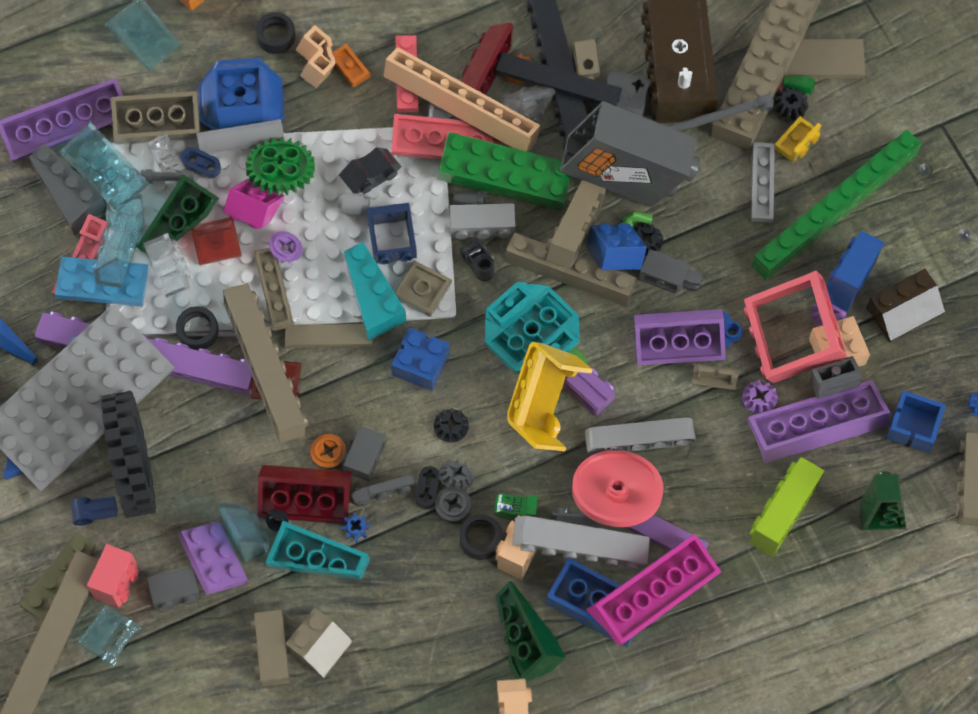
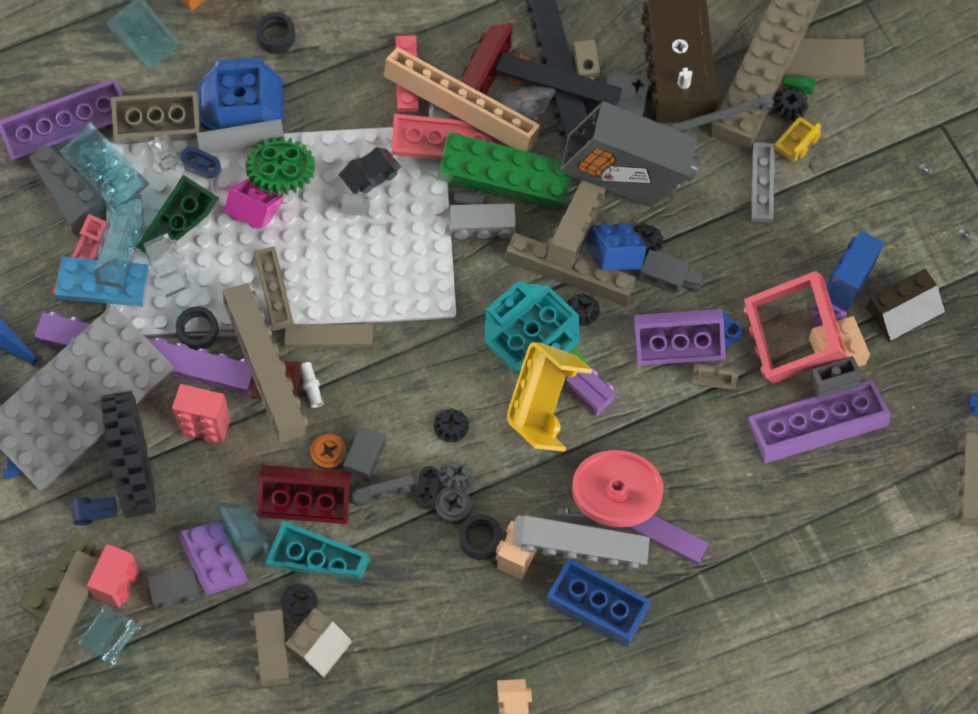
dark grey bar [141,169,194,184] -> none
clear red slope [191,217,242,266] -> none
black plate [266,509,289,532] -> none
medium lavender gear [268,231,303,264] -> none
light nougat brick [296,25,336,88] -> none
orange plate [332,43,370,87] -> none
blue gear [341,513,370,543] -> none
teal wedge [344,242,406,341] -> none
dark blue window [366,202,417,265] -> none
blue piece [391,328,450,391] -> none
dark tan tile [395,260,452,317] -> none
black piece [459,238,494,281] -> none
green leg [494,494,538,520] -> none
dark green wedge [496,581,566,682] -> none
light grey beam [585,418,696,455] -> none
dark pink arch [586,534,721,646] -> none
bright green arm [621,210,653,227] -> none
medium lavender gear [742,379,778,414] -> none
lime brick [749,457,824,558] -> none
green brick [752,129,922,281] -> none
dark green wedge [859,471,907,530] -> none
blue piece [886,390,946,453] -> none
none -> coral brick [172,384,231,443]
none -> black gear [281,584,318,621]
none -> white pin [298,362,324,408]
none -> black gear [567,292,600,326]

